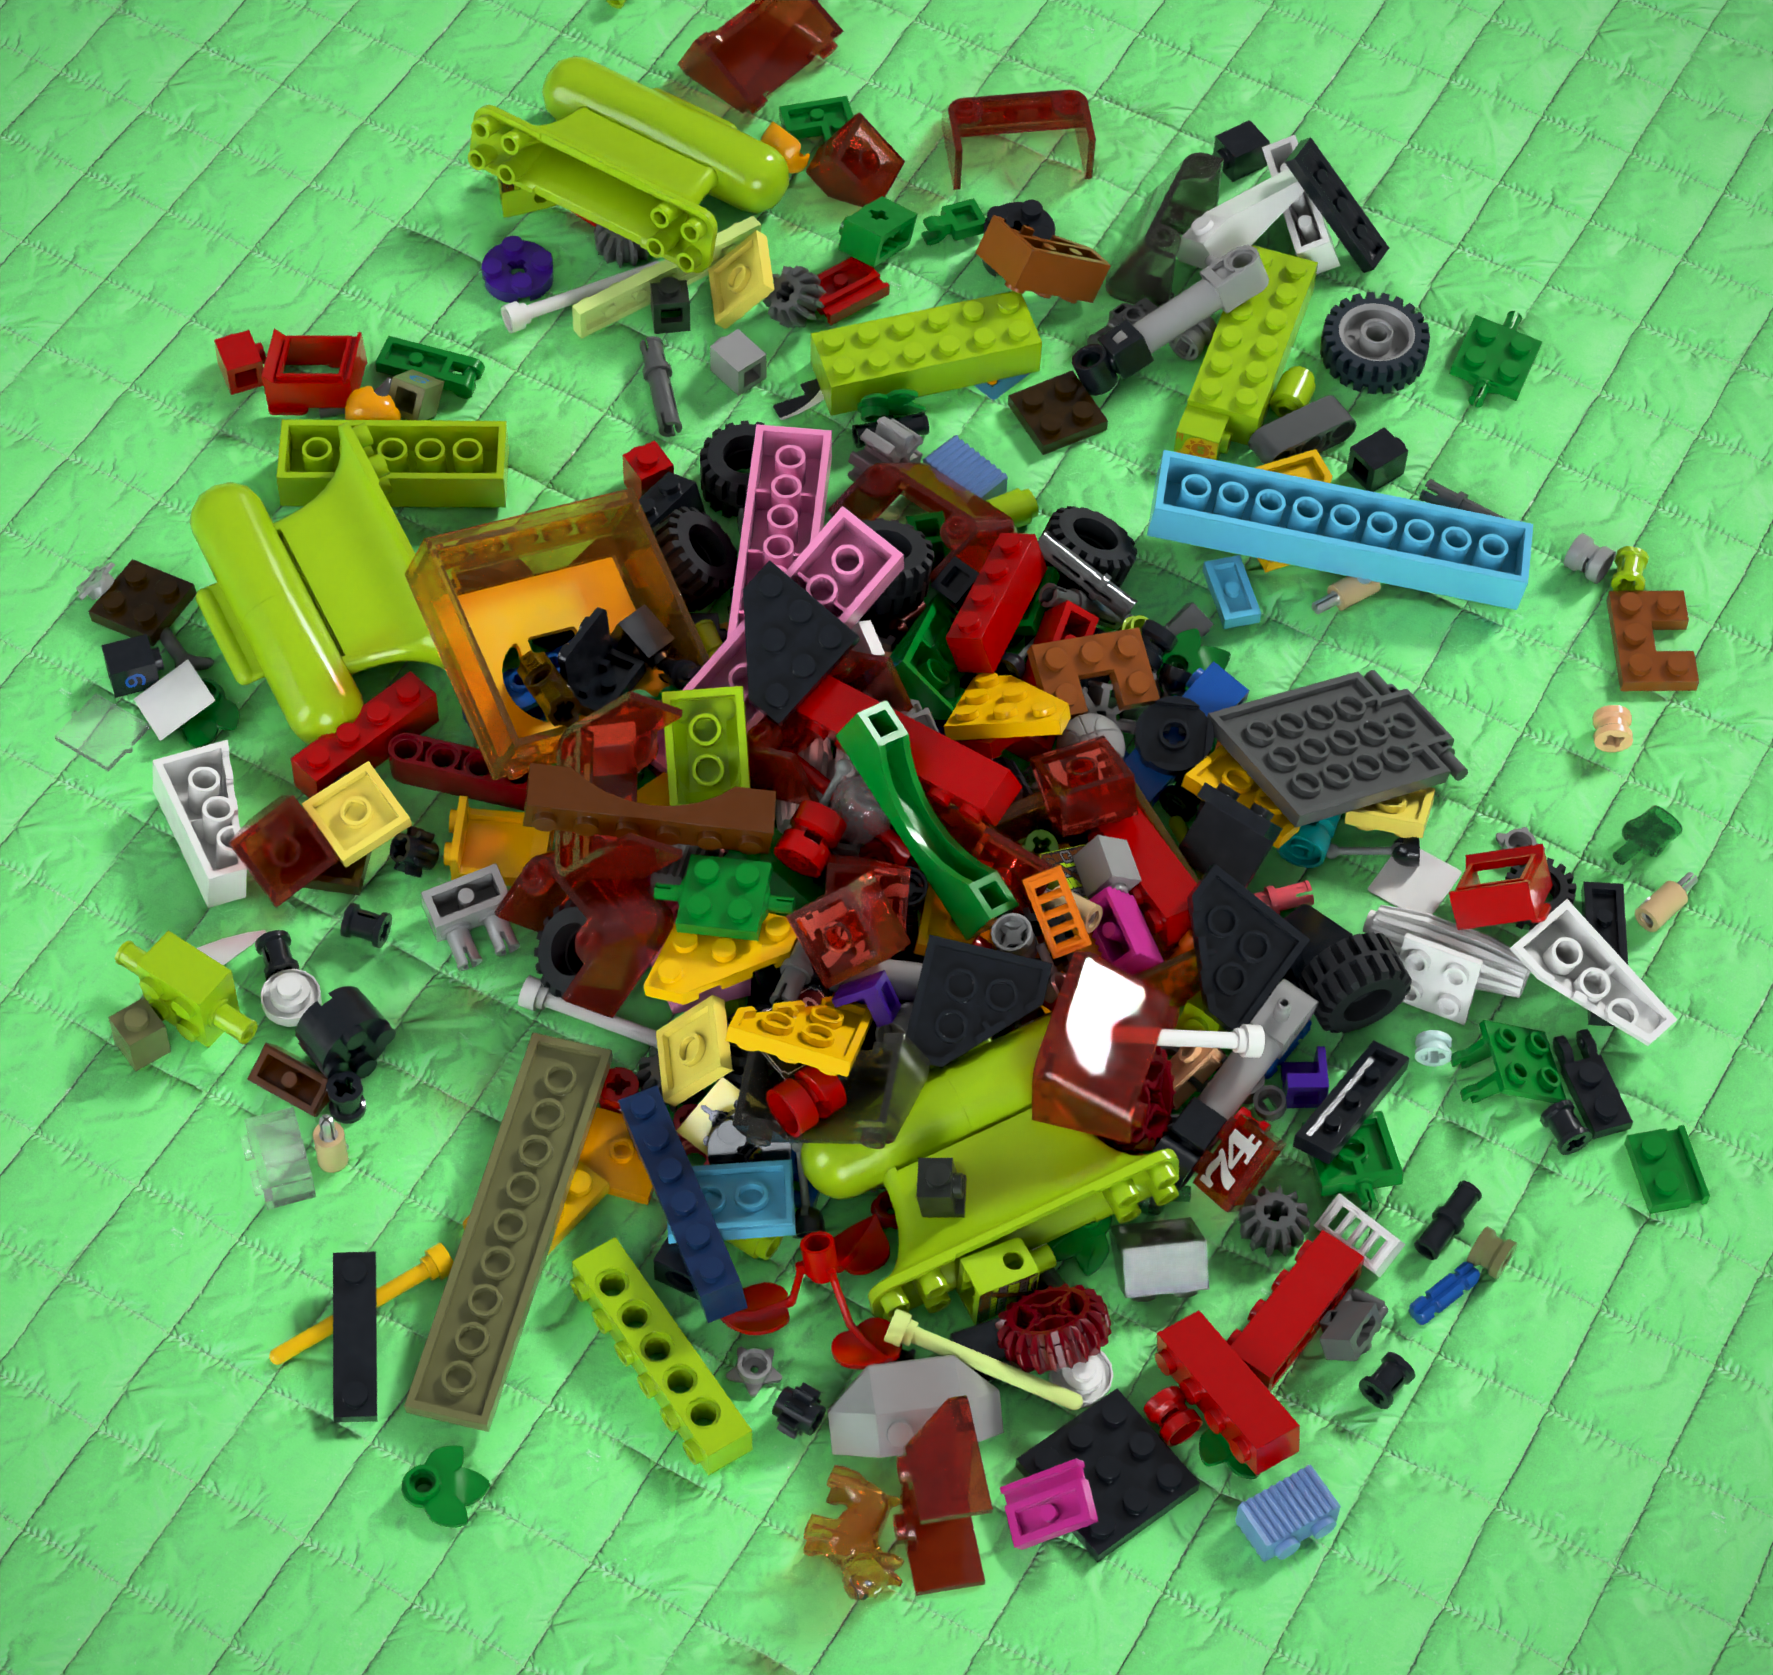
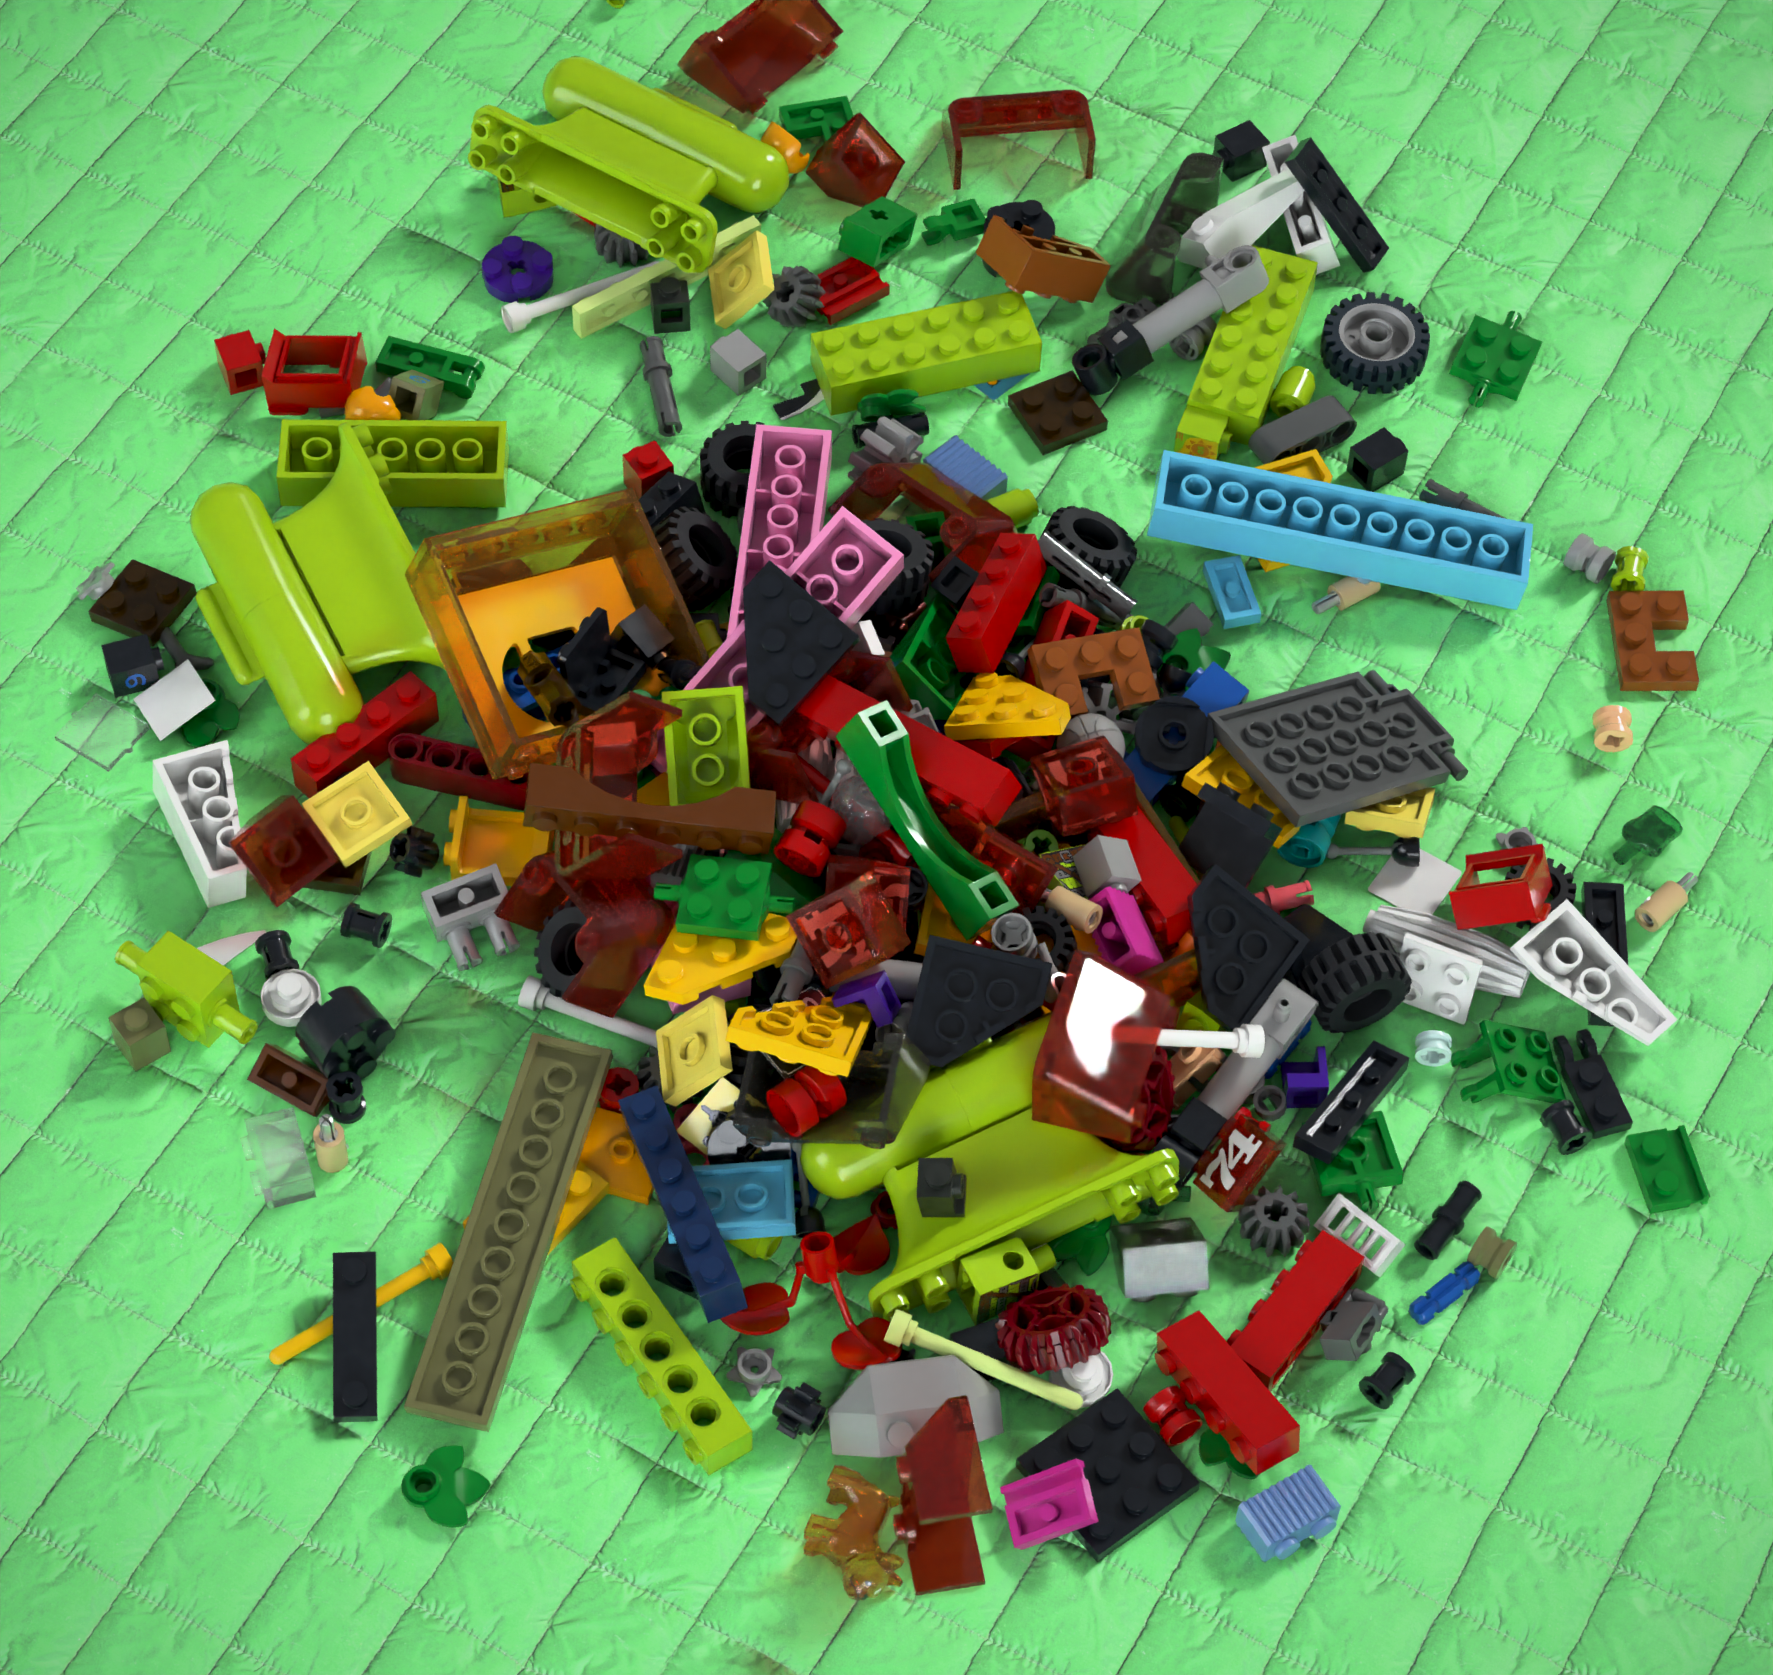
orange slope [1022,864,1092,959] -> none

